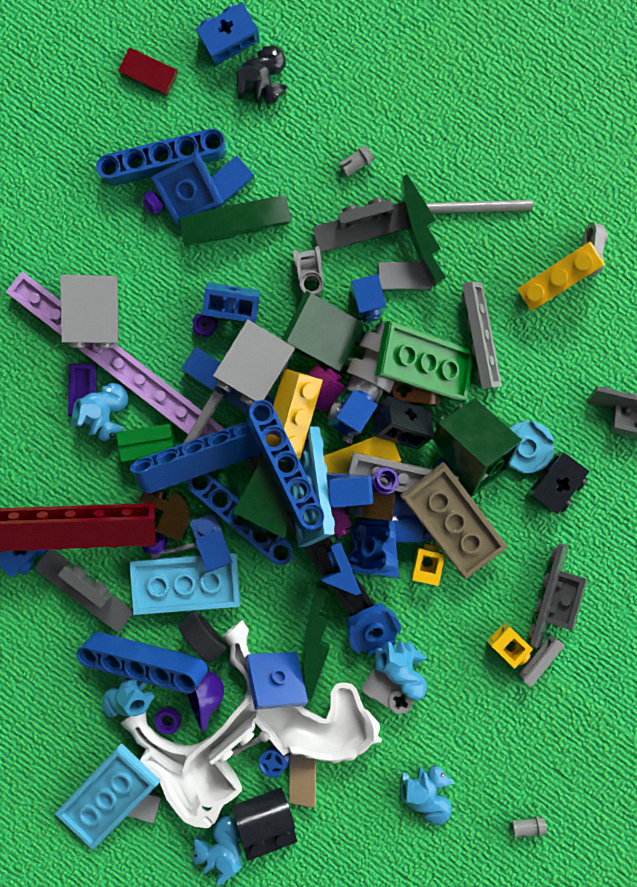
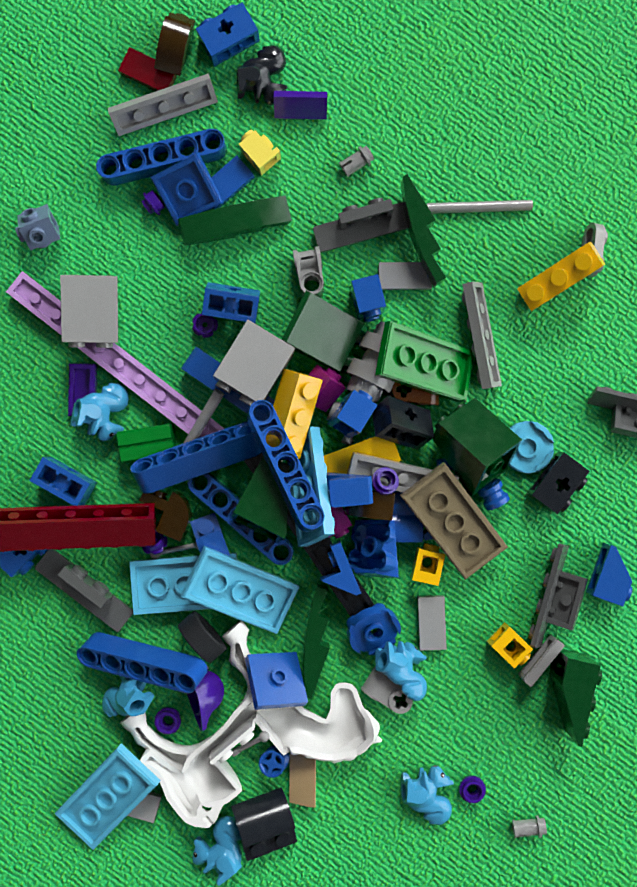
none -> sand blue brick [15,204,60,250]
none -> blue brick [29,457,98,506]
none -> light grey plate [108,74,218,136]
none -> dark brown brick [154,12,196,76]
none -> medium azure tile [181,546,300,634]
none -> light yellow brick [239,130,281,176]
none -> dark purple tile [274,91,327,120]
none -> light grey tile [417,595,447,651]
none -> dark purple plate [459,775,486,803]
none -> blue wheel [478,479,510,510]
none -> dark green slope [549,649,602,747]
none -> blue slope [586,543,632,606]

